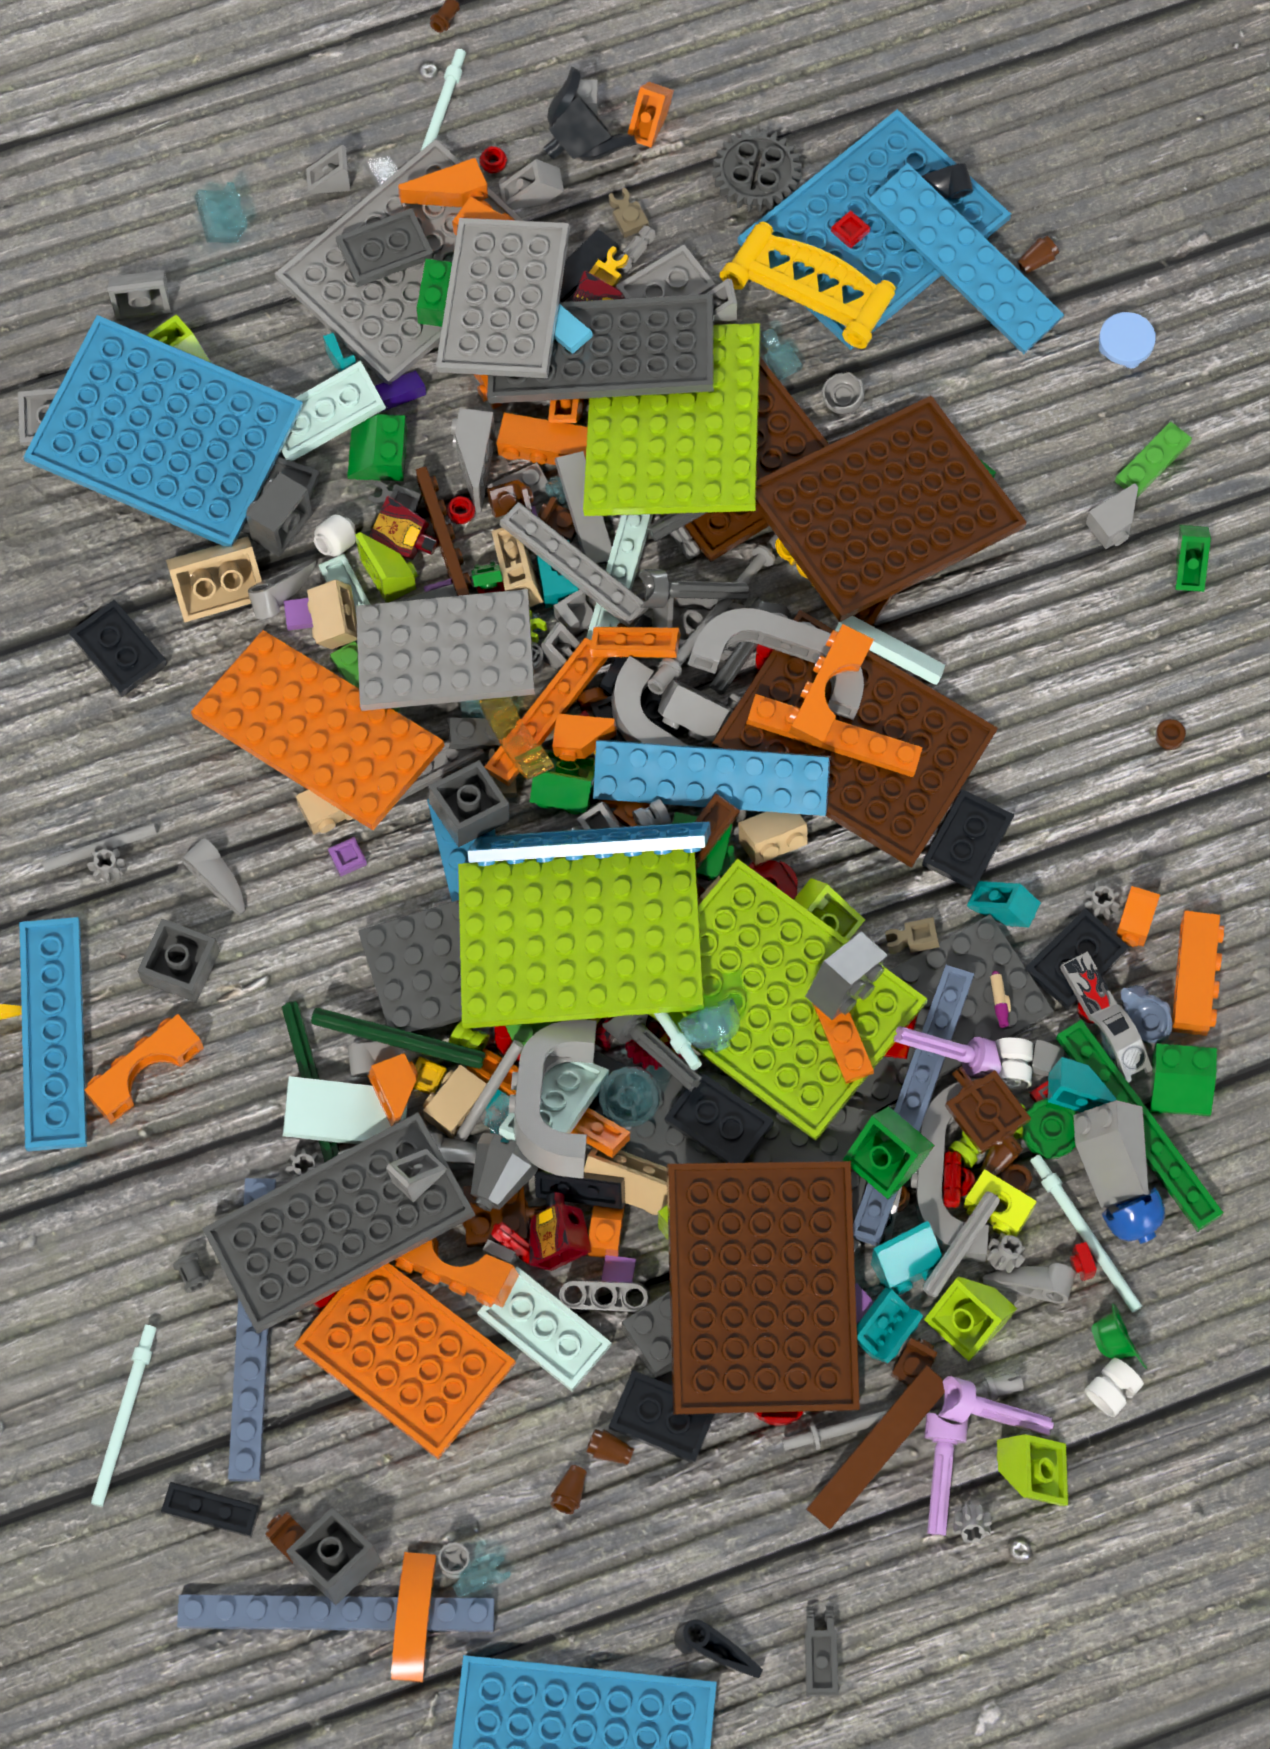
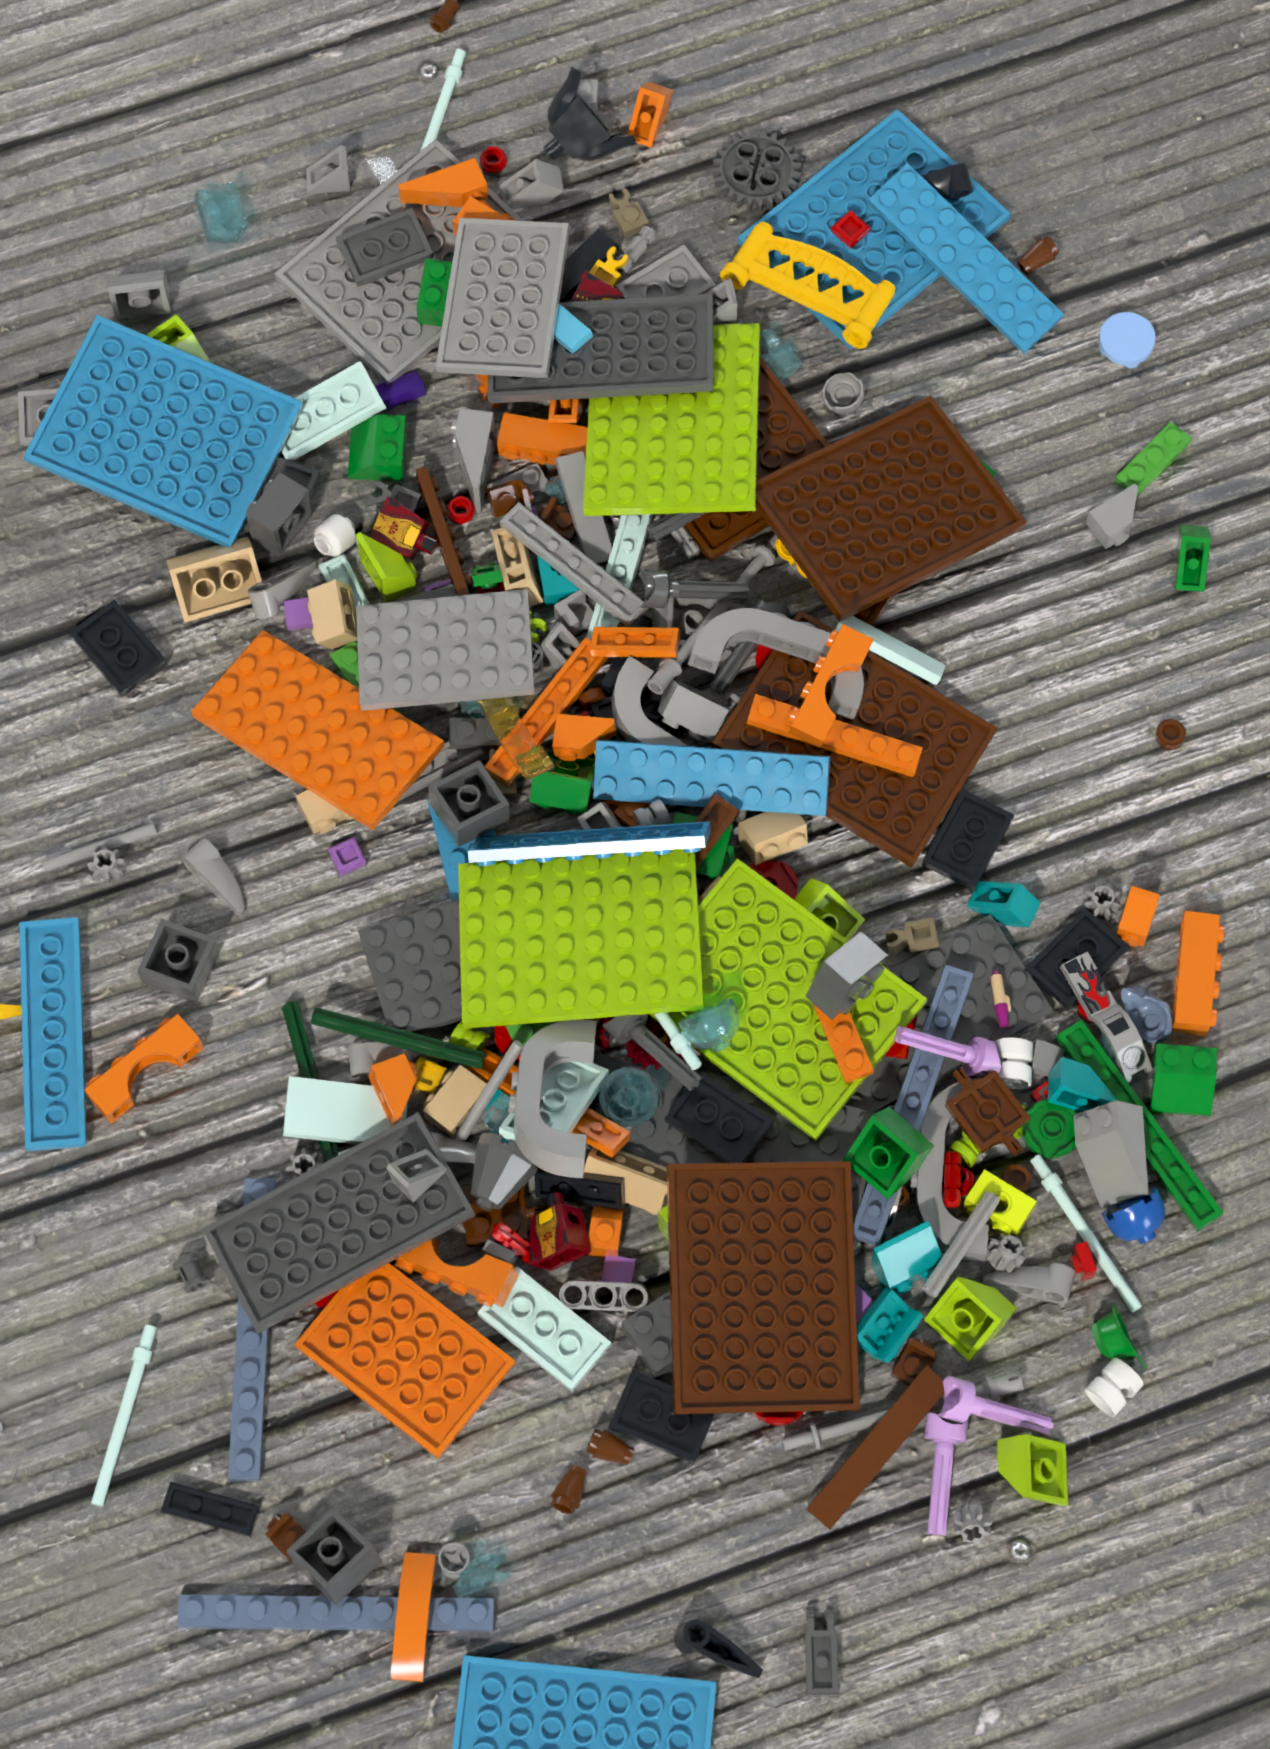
teal slope [323,333,356,373] -> none
reddish brown cone [979,1143,1019,1177] -> none

